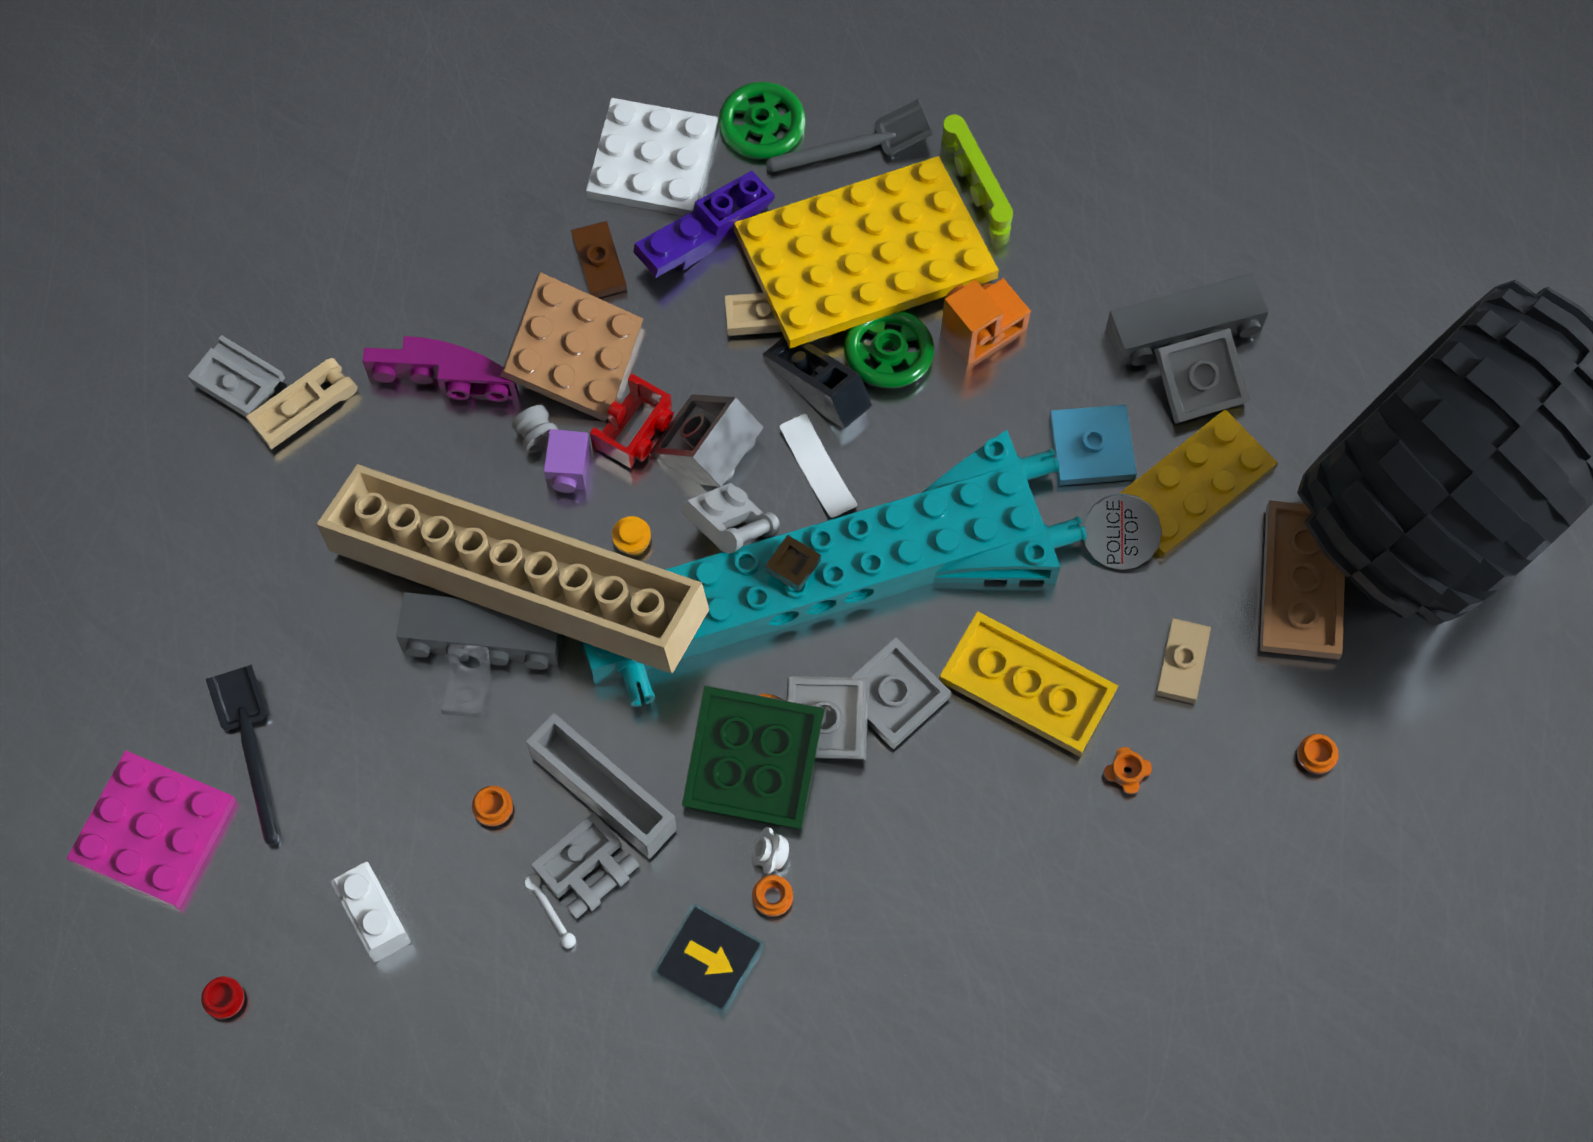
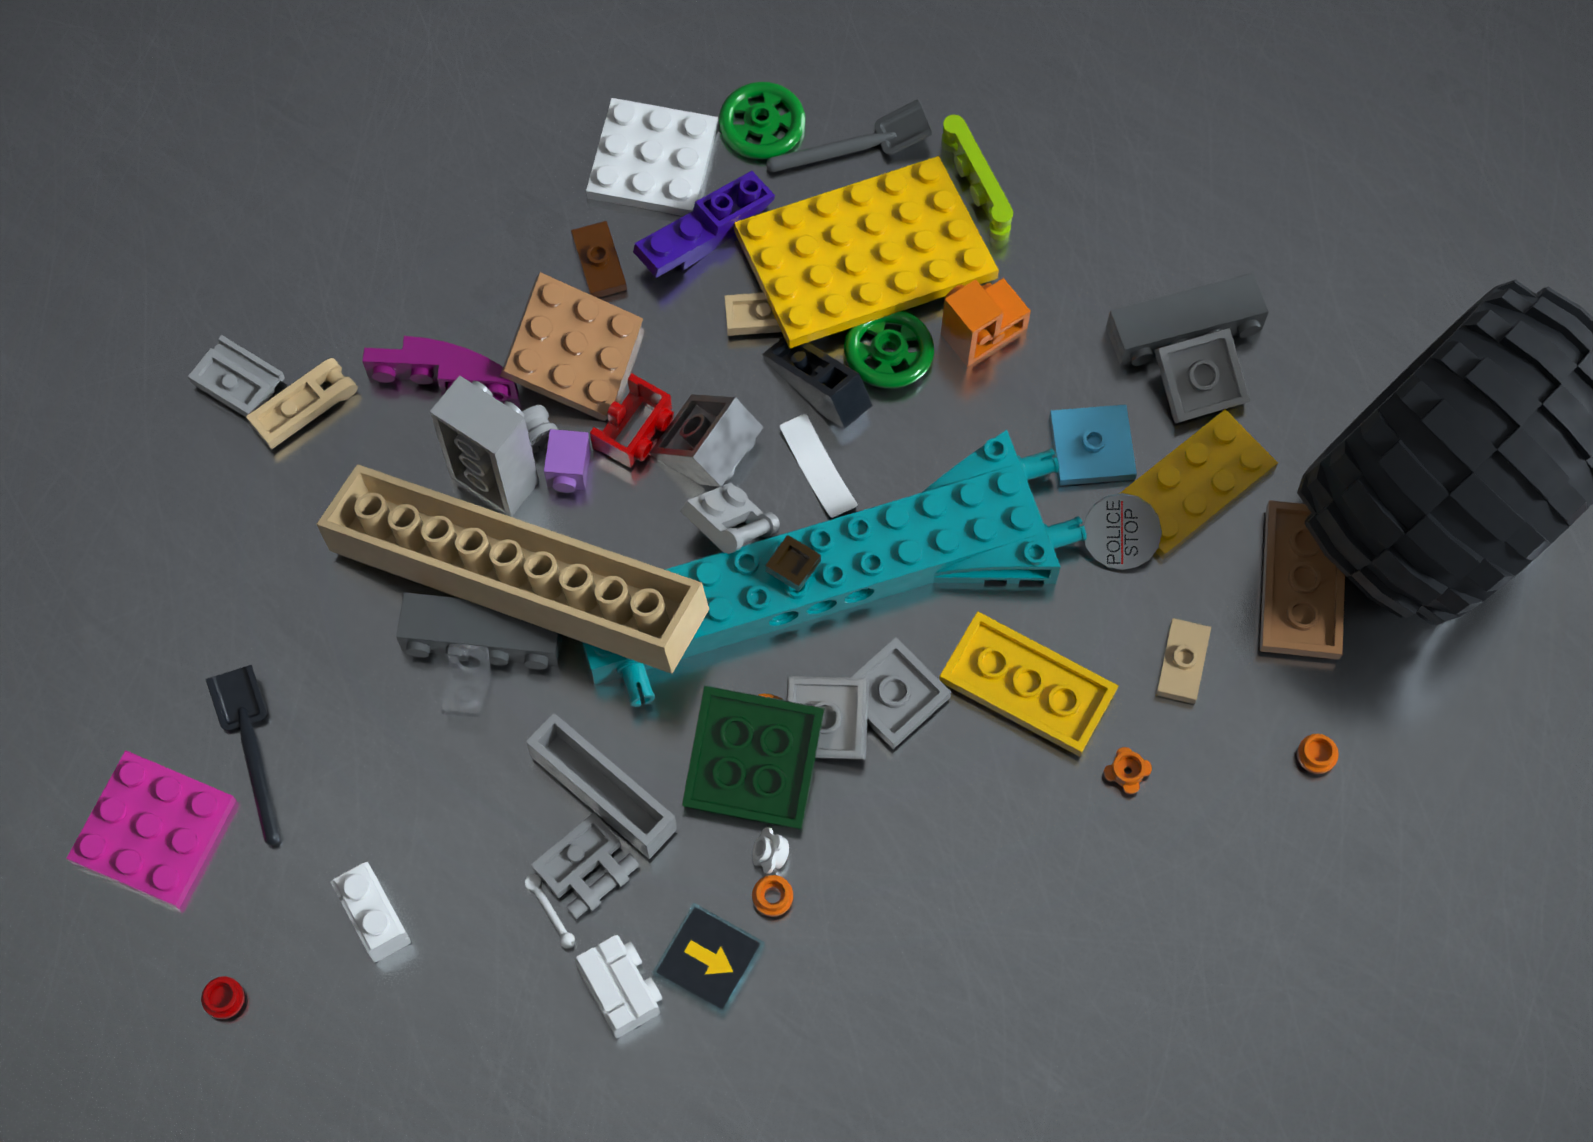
orange plate [472,786,513,826] -> none
light orange plate [612,516,651,554] -> none
none -> light grey brick [430,375,539,517]
none -> white brick [574,935,663,1038]

